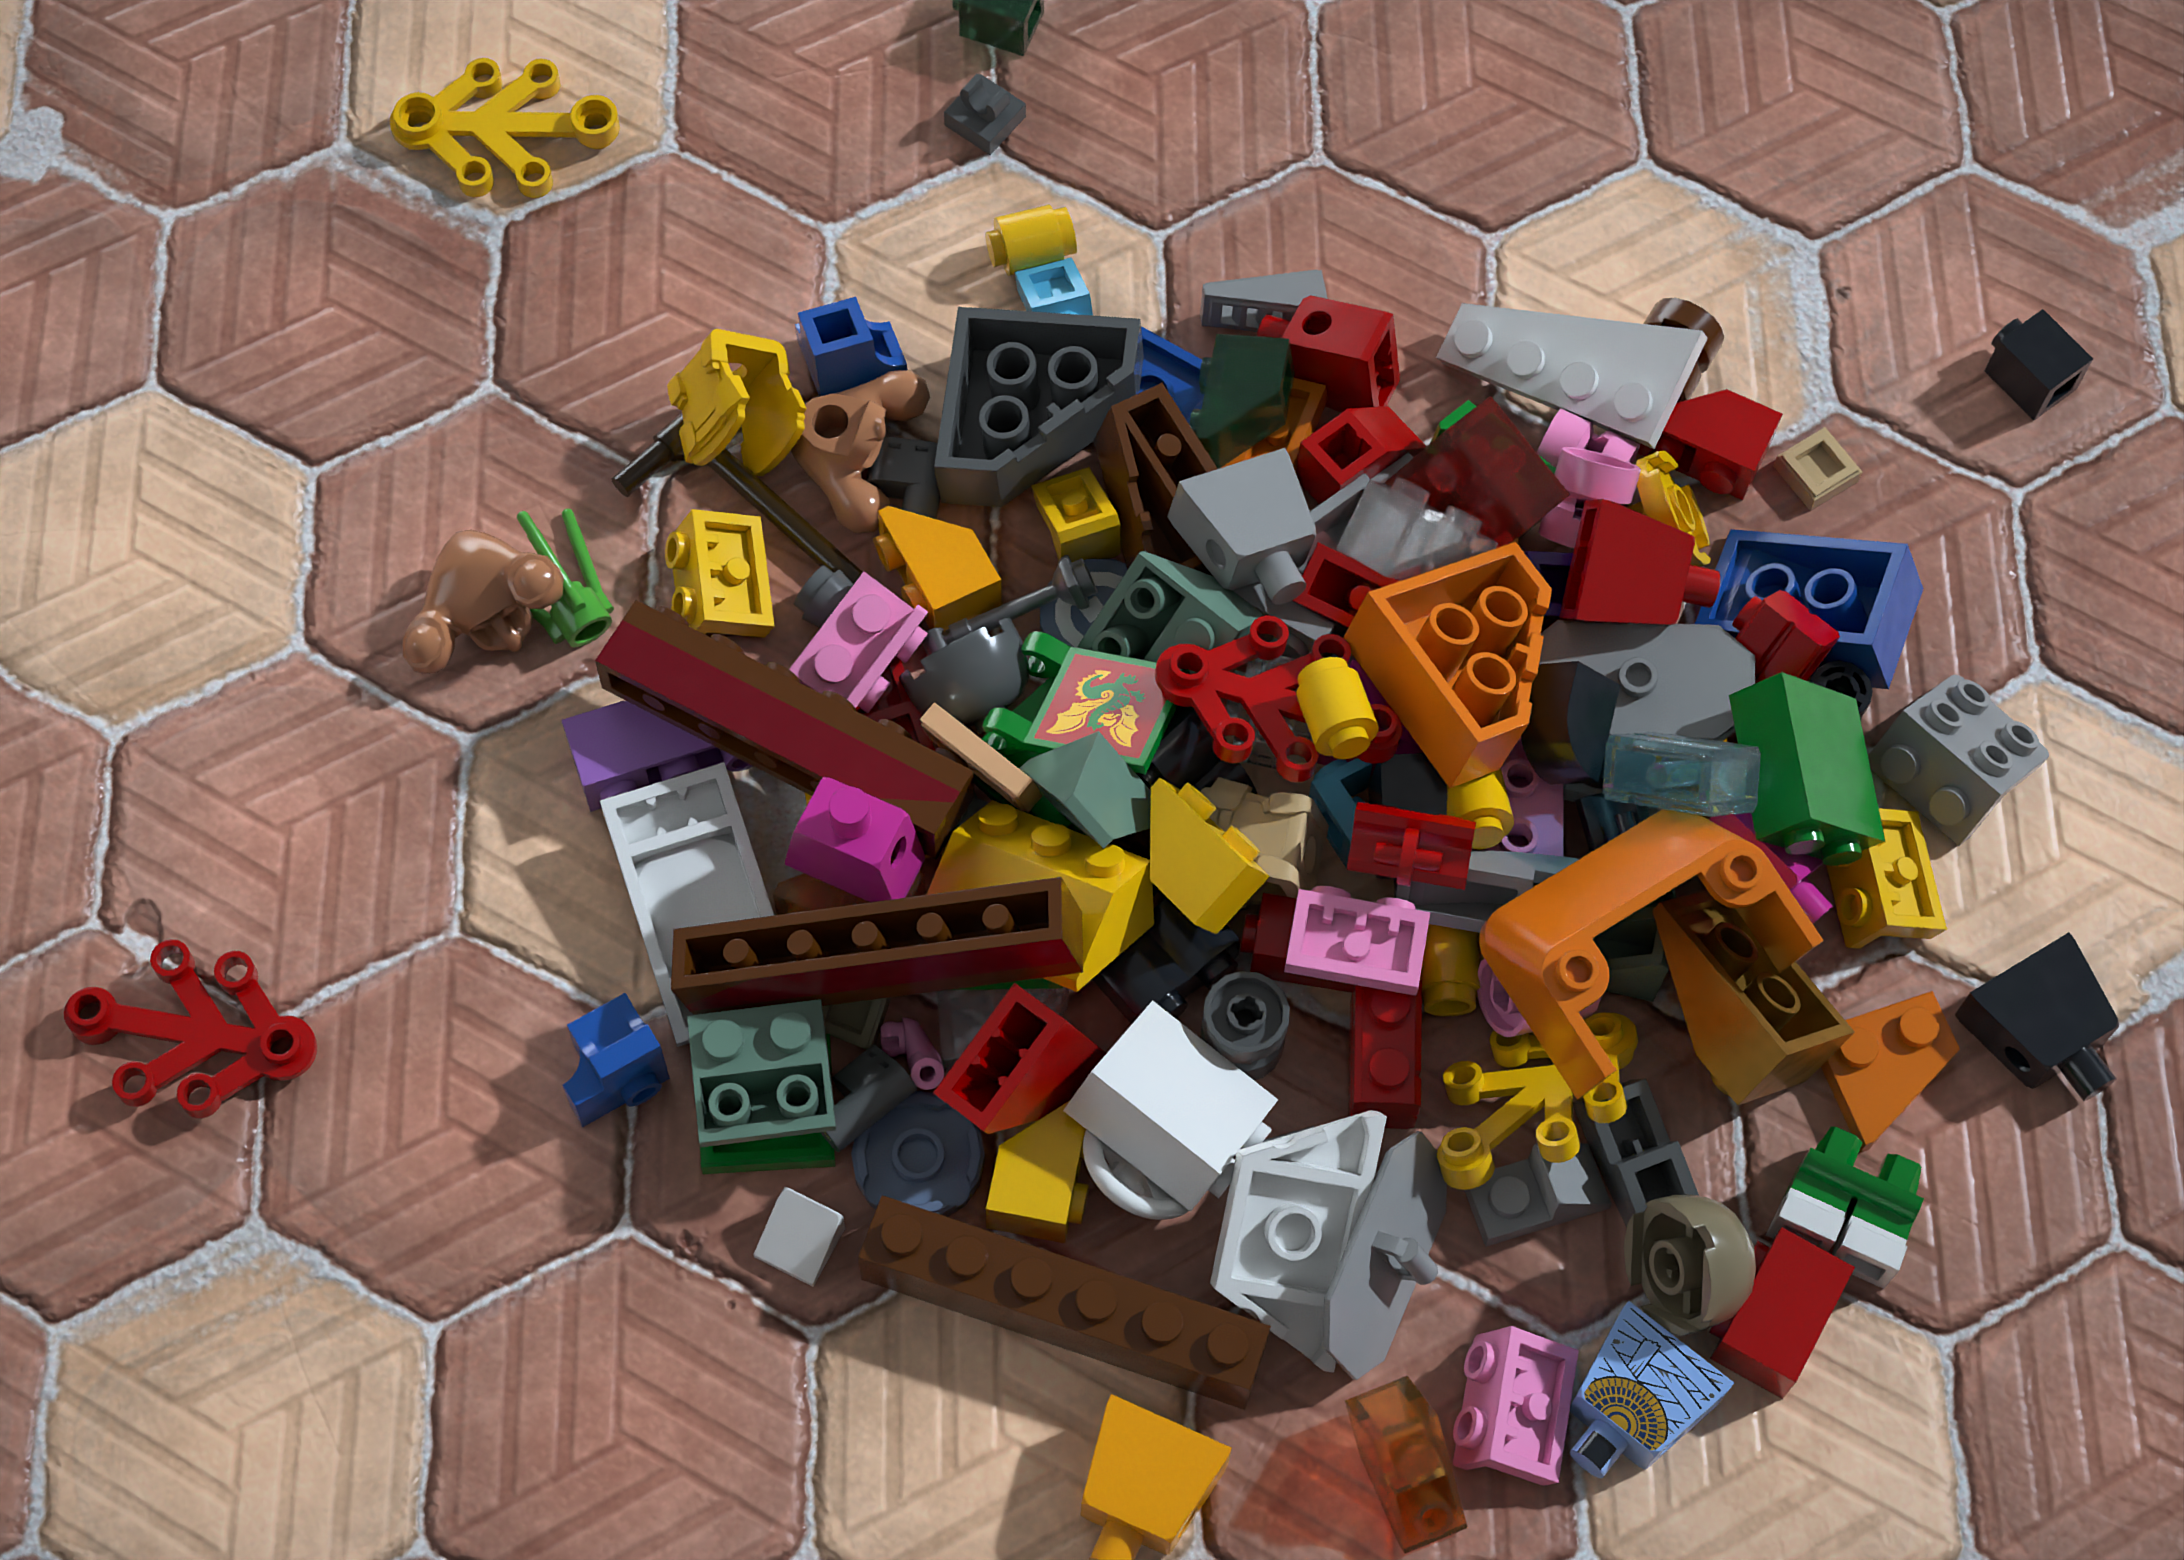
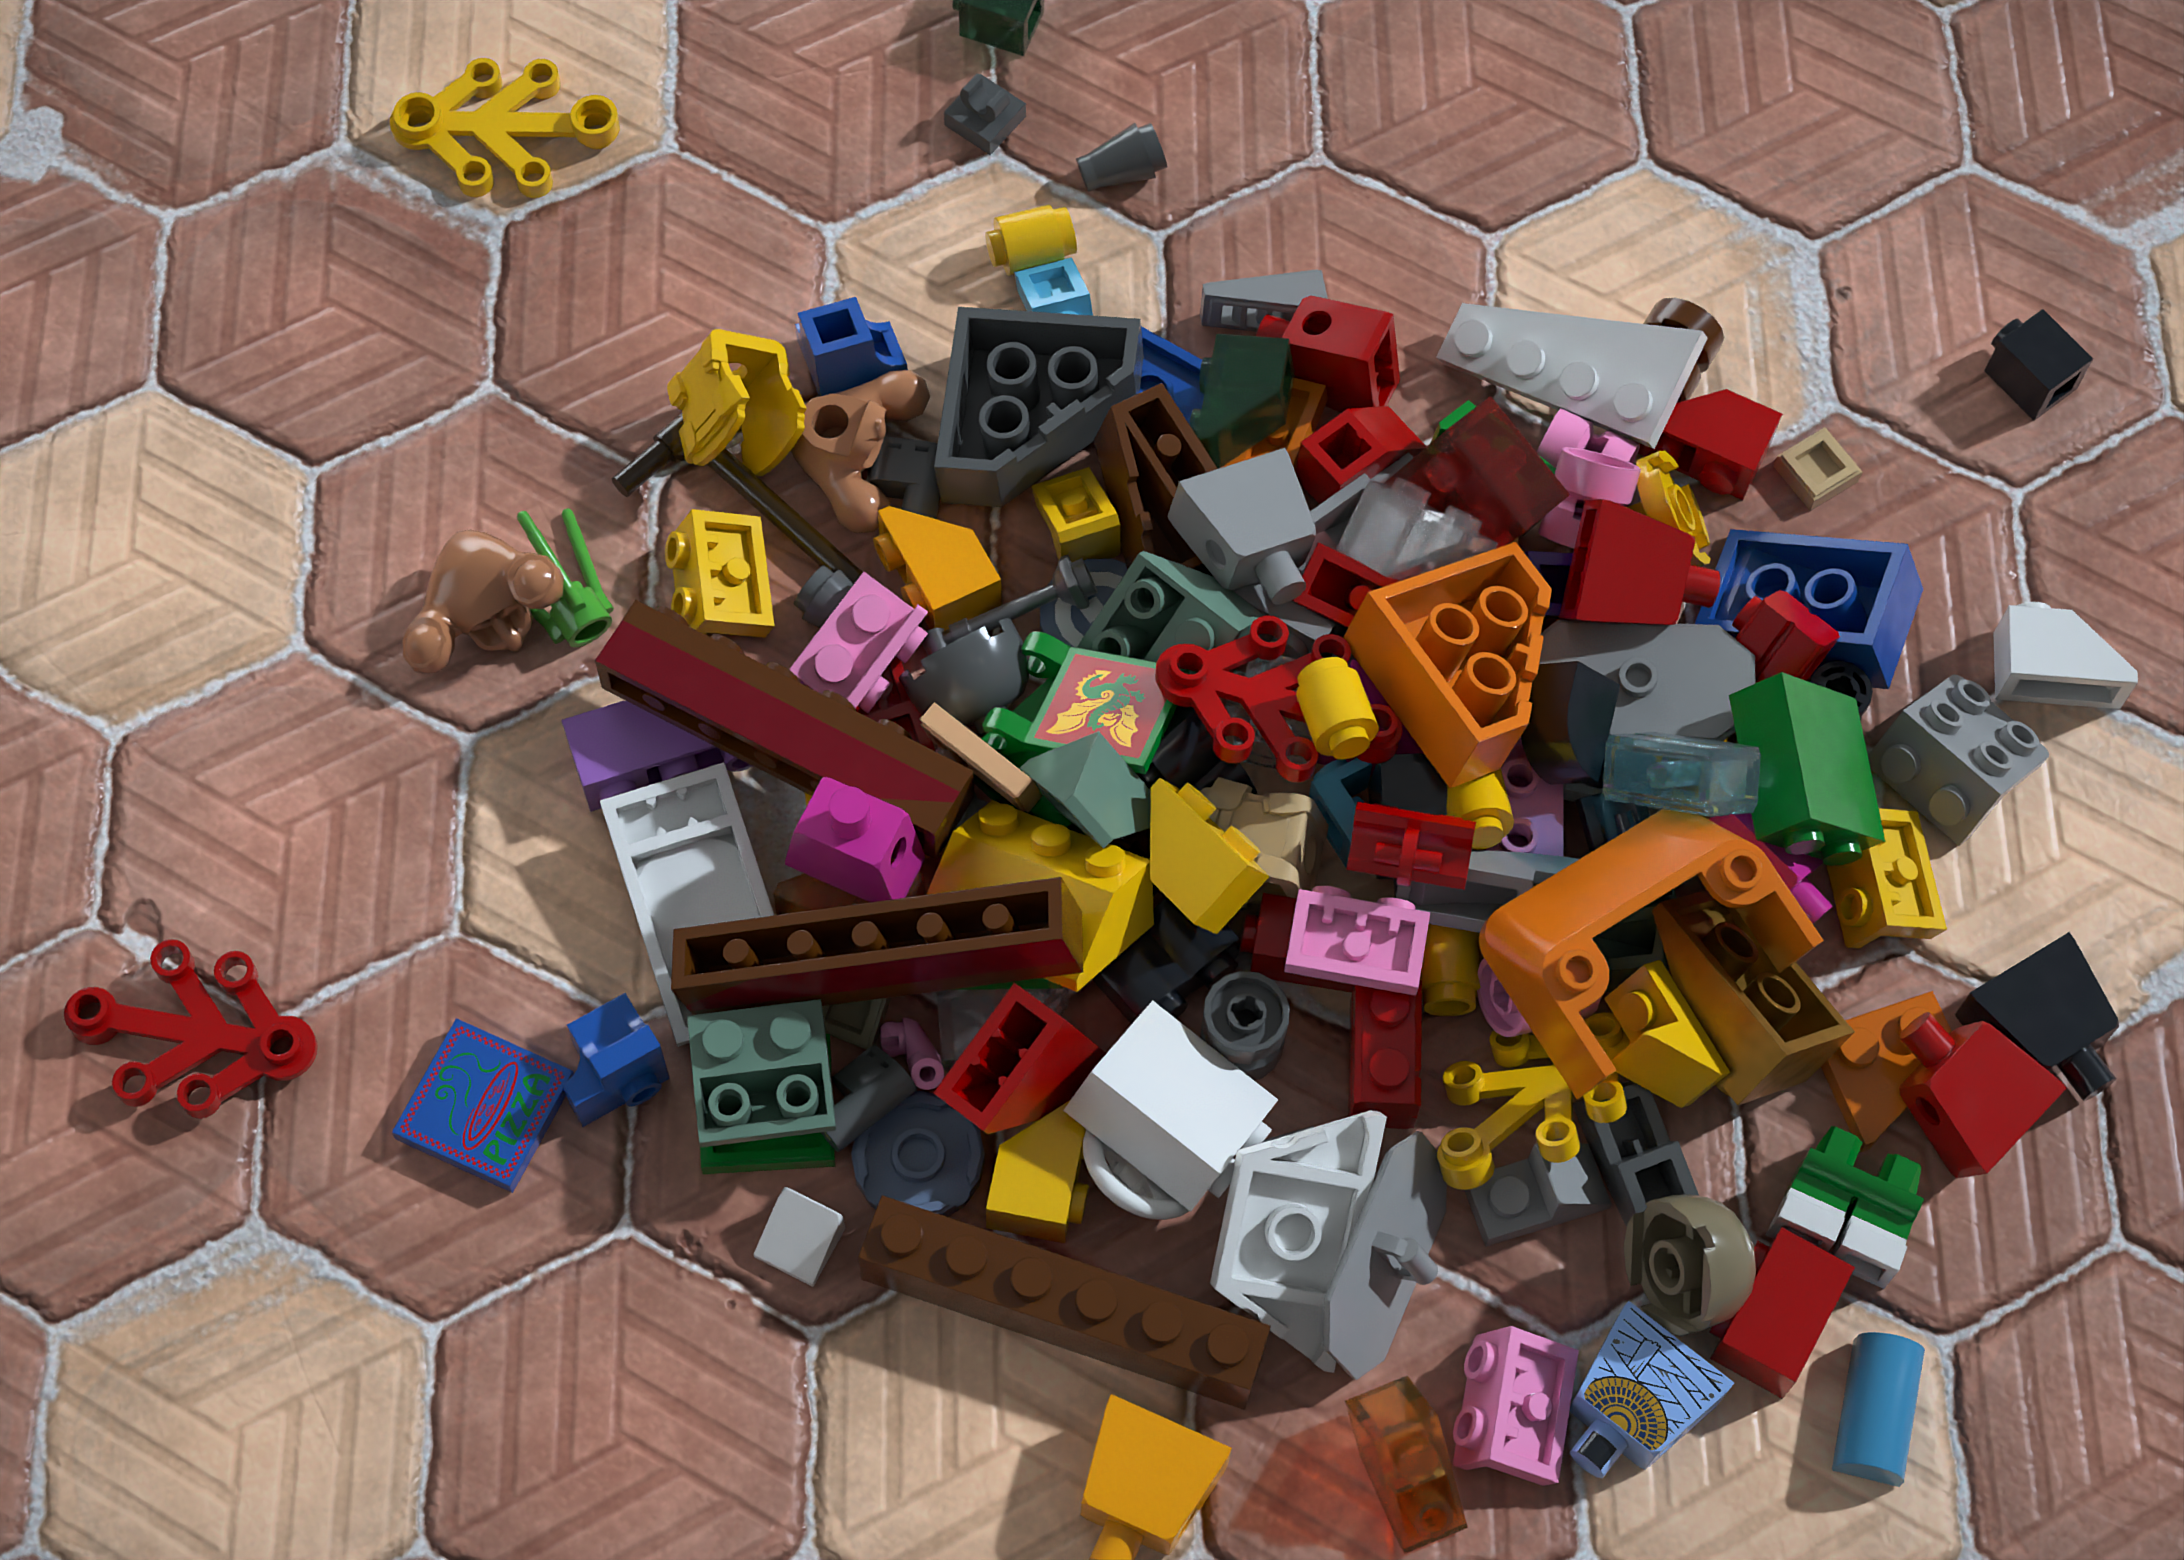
none -> blue tile [392,1018,574,1193]
none -> dark grey cone [1076,123,1168,192]
none -> yellow slope [1604,960,1730,1108]
none -> dark azure brick [1832,1332,1925,1487]
none -> red torso [1899,1012,2067,1179]
none -> white slope [1993,602,2138,709]

